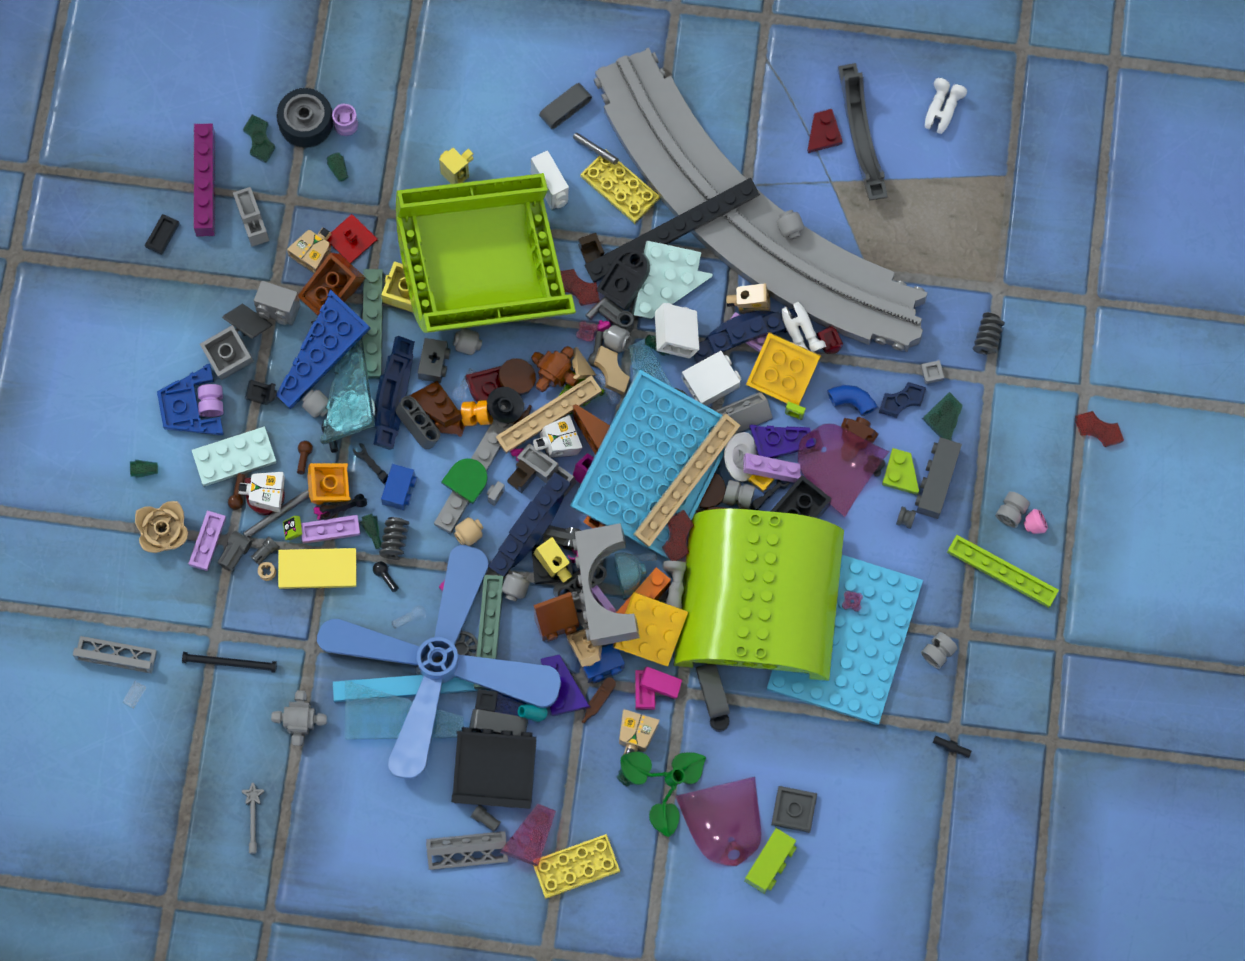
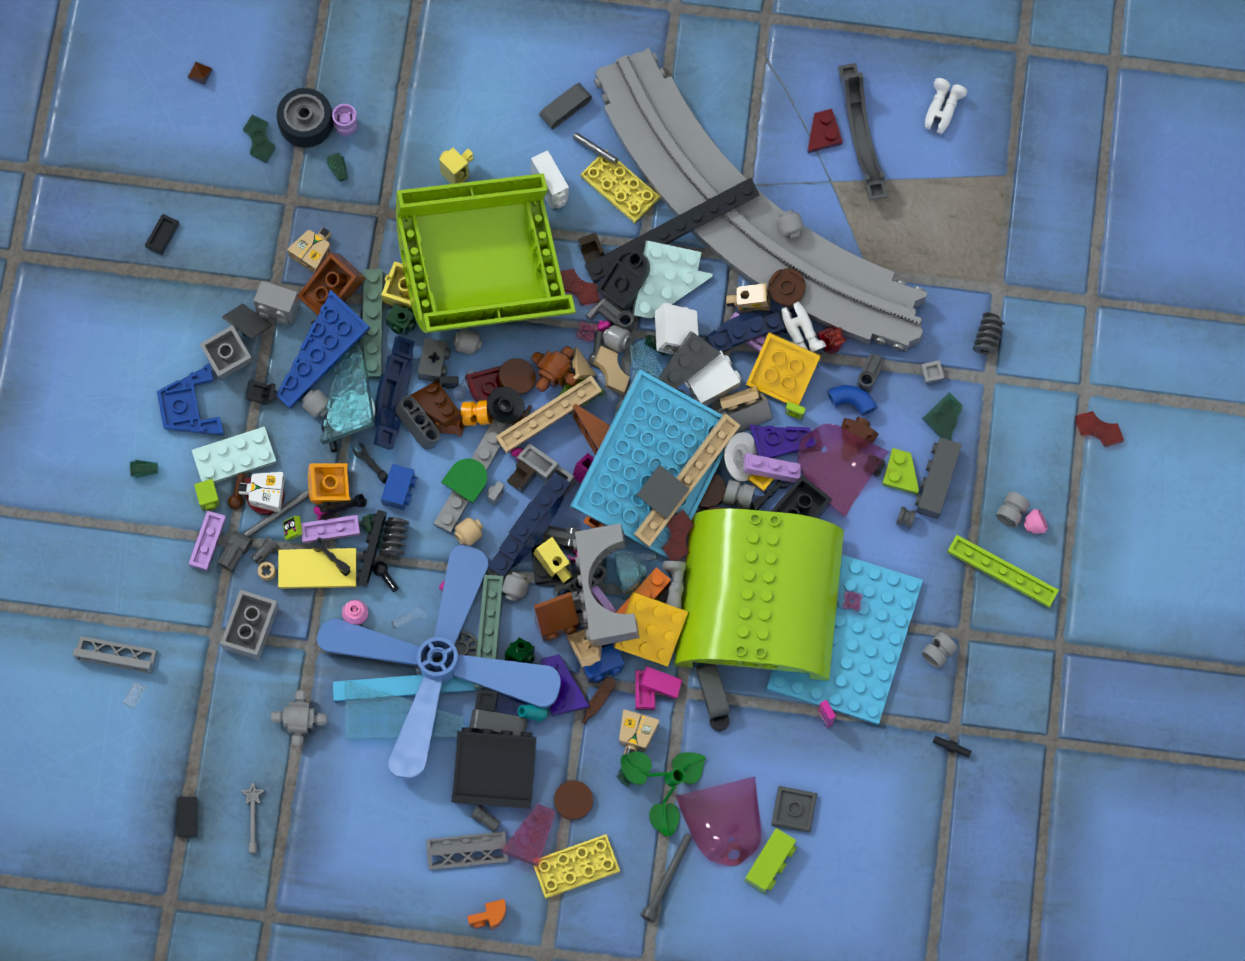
tan brick [135,501,188,553] -> none
black bar [182,652,277,673] -> none
magenta brick [194,123,215,237] -> none
lavender wheel [198,384,224,417] -> none
light grey slope [233,187,269,247] -> none
reddish brown bar [297,441,313,475] -> none
red piece [327,214,378,263] -> none
white torso [533,415,583,458] -> none
dark blue tile [879,382,926,418] -> none
none -> black tile [177,796,198,838]
none -> reddish brown slope [188,62,213,85]
none -> lime brick [194,479,220,511]
none -> light grey brick [220,590,279,661]
none -> black piece [311,537,351,576]
none -> bright pink cone [342,600,368,625]
none -> black plate [356,510,387,587]
none -> dark green brick [385,304,416,335]
none -> black tile [440,376,459,389]
none -> orange brick [467,899,506,930]
none -> dark green brick [505,637,535,664]
none -> reddish brown tile [554,780,593,820]
none -> dark grey piece [637,465,689,519]
none -> dark grey piece [640,833,692,923]
none -> dark grey wing [658,331,721,389]
none -> tan plate [720,386,759,410]
none -> reddish brown tile [768,268,806,306]
none -> dark pink tile [817,700,836,728]
none -> clear red wheel [824,327,847,348]
none -> dark grey piece [857,354,885,393]

